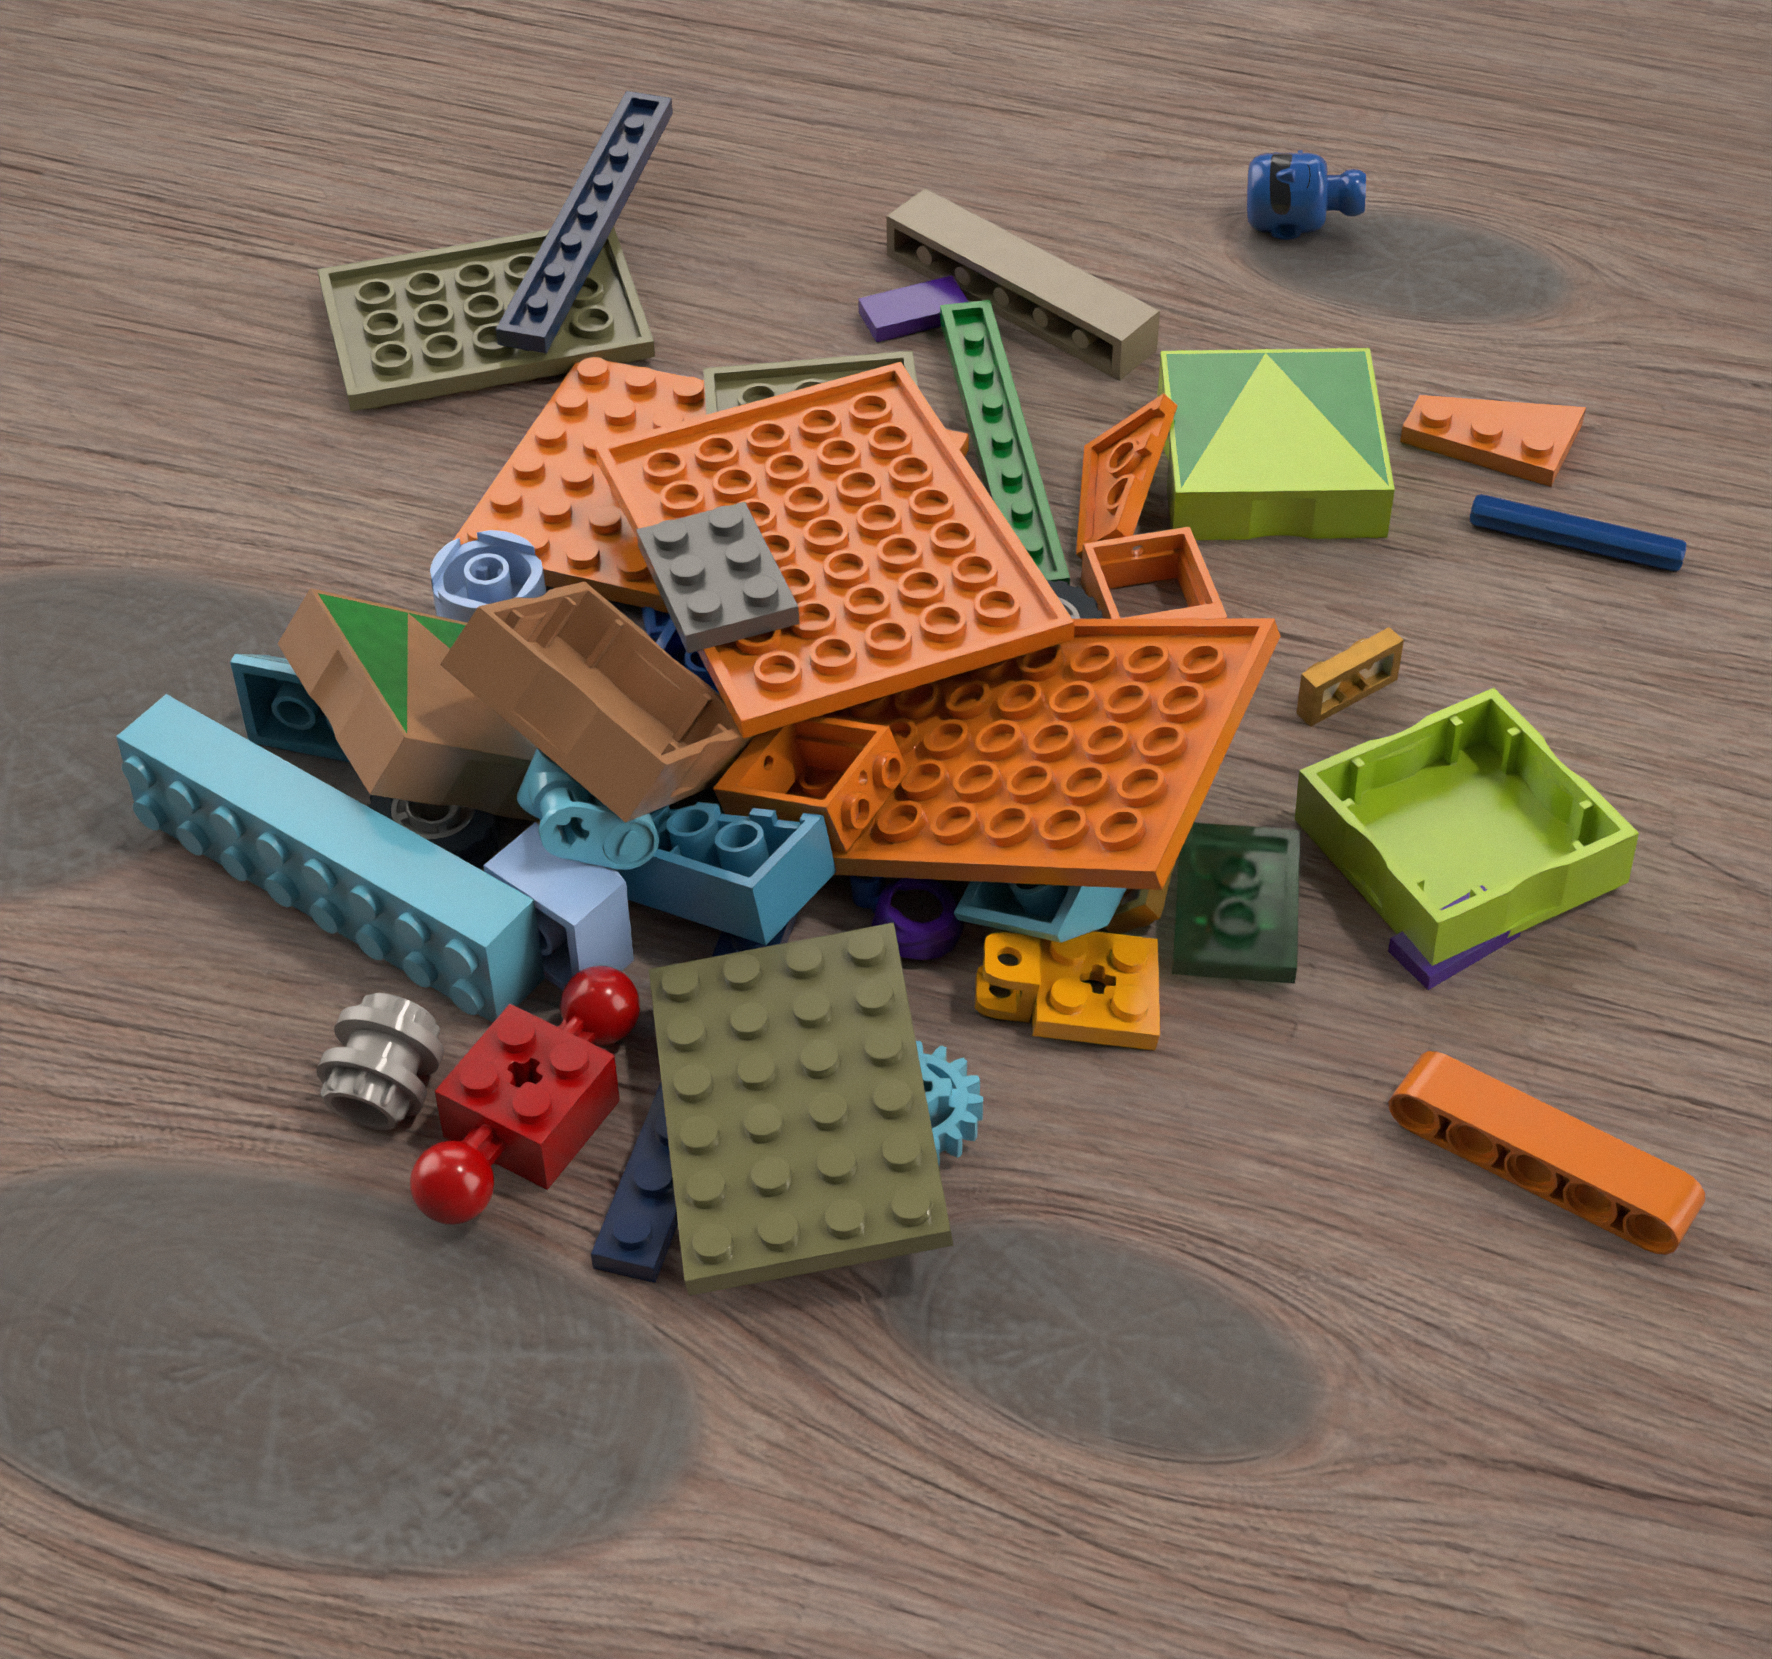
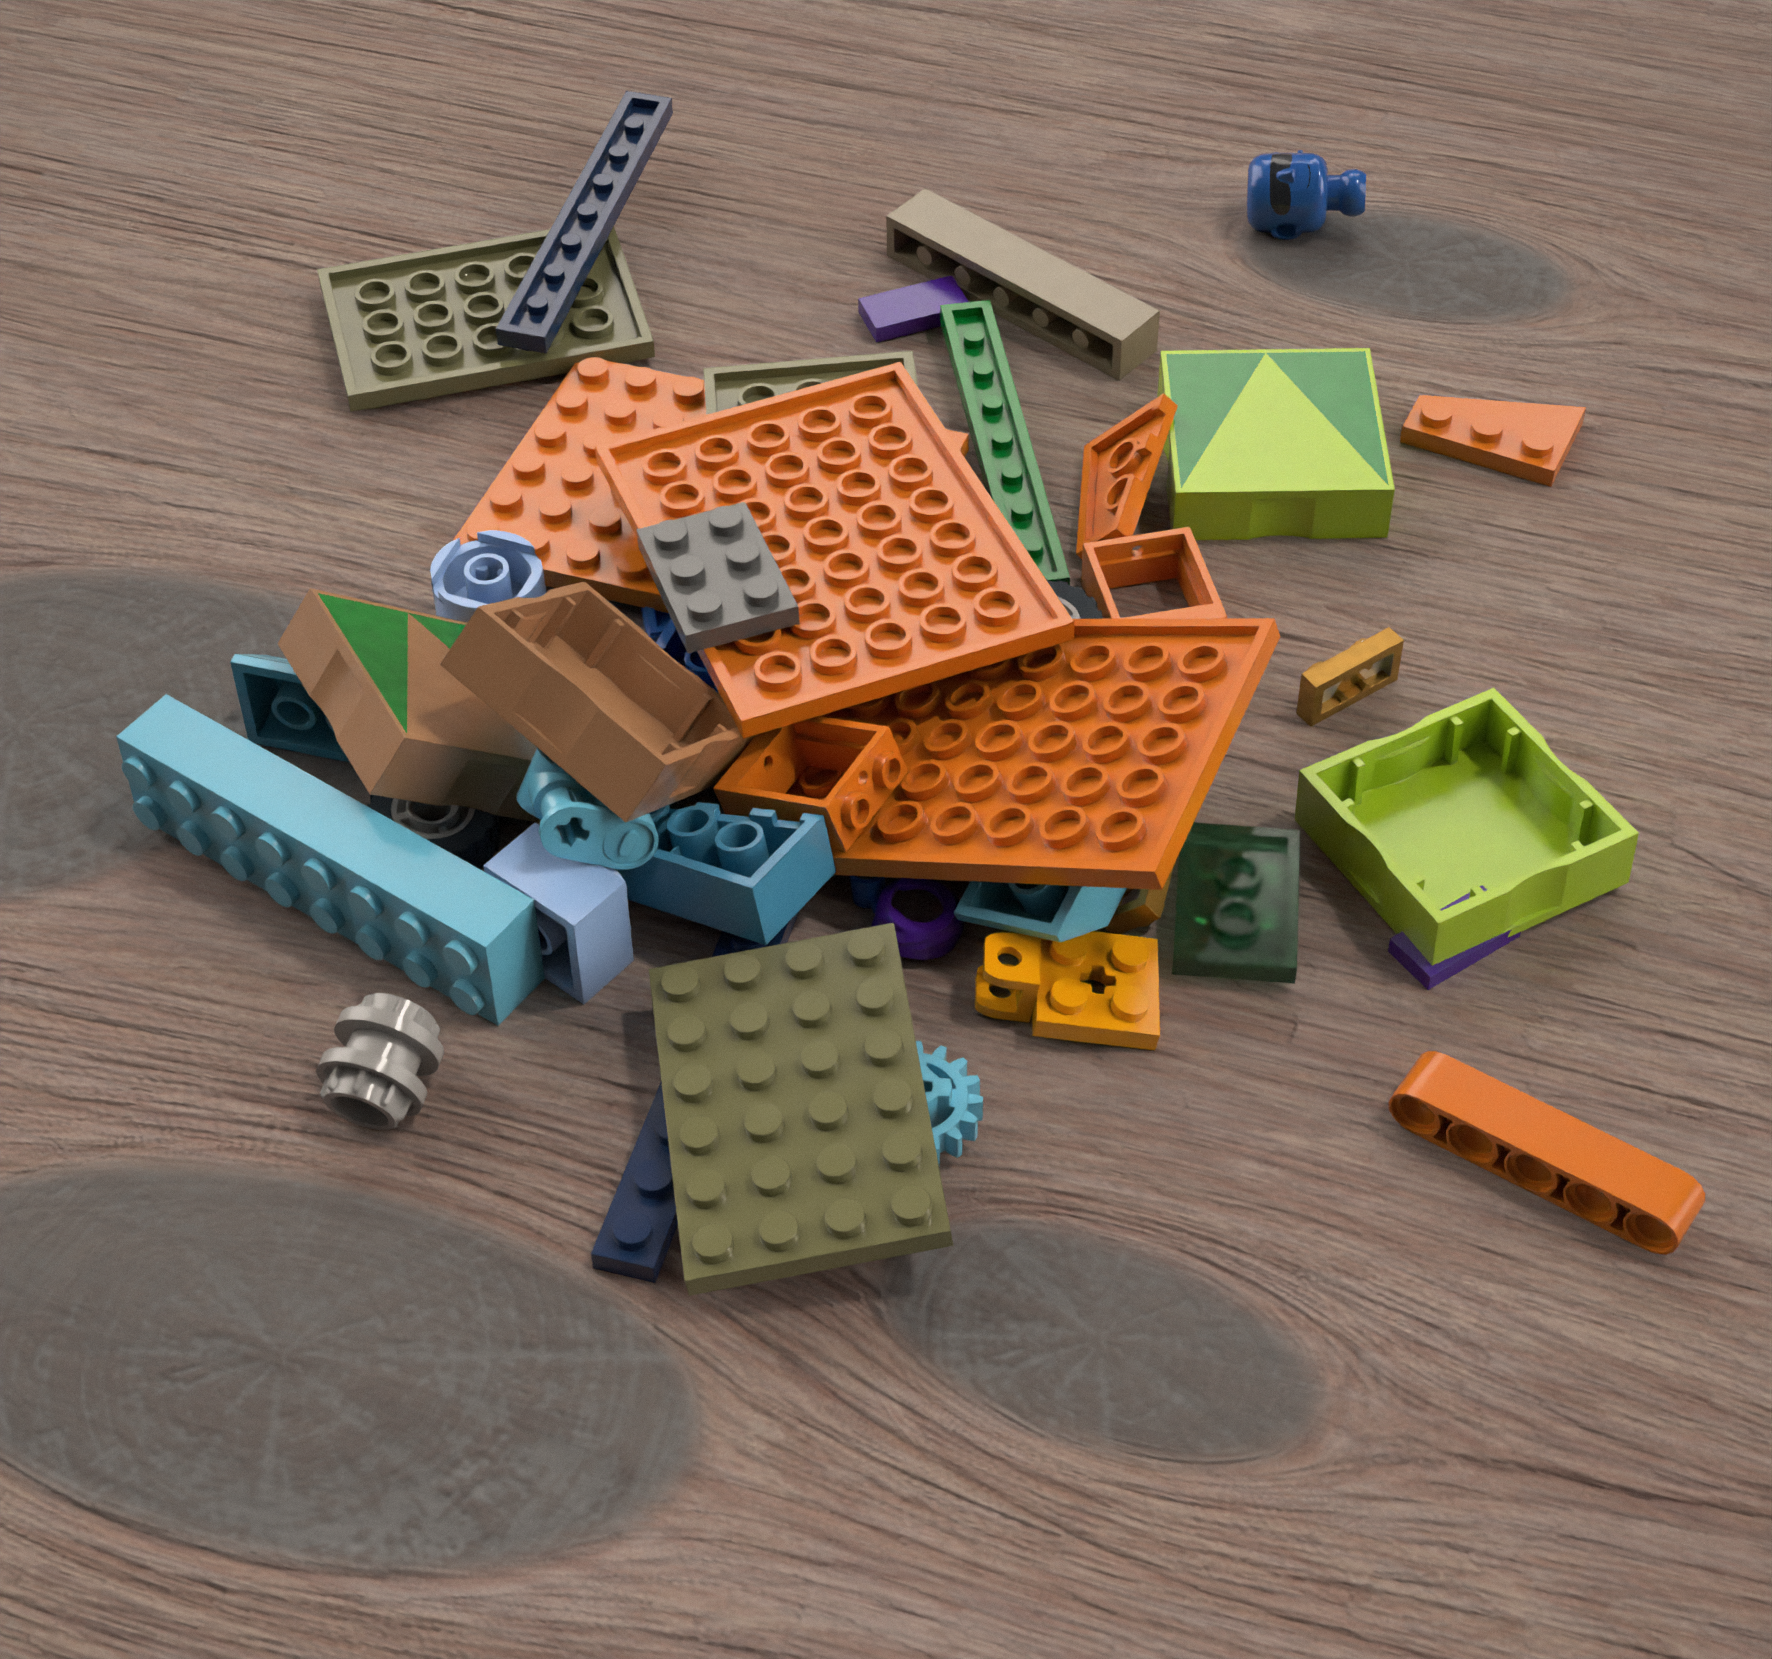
red brick [410,966,640,1225] -> none
blue axle [1470,494,1687,572] -> none

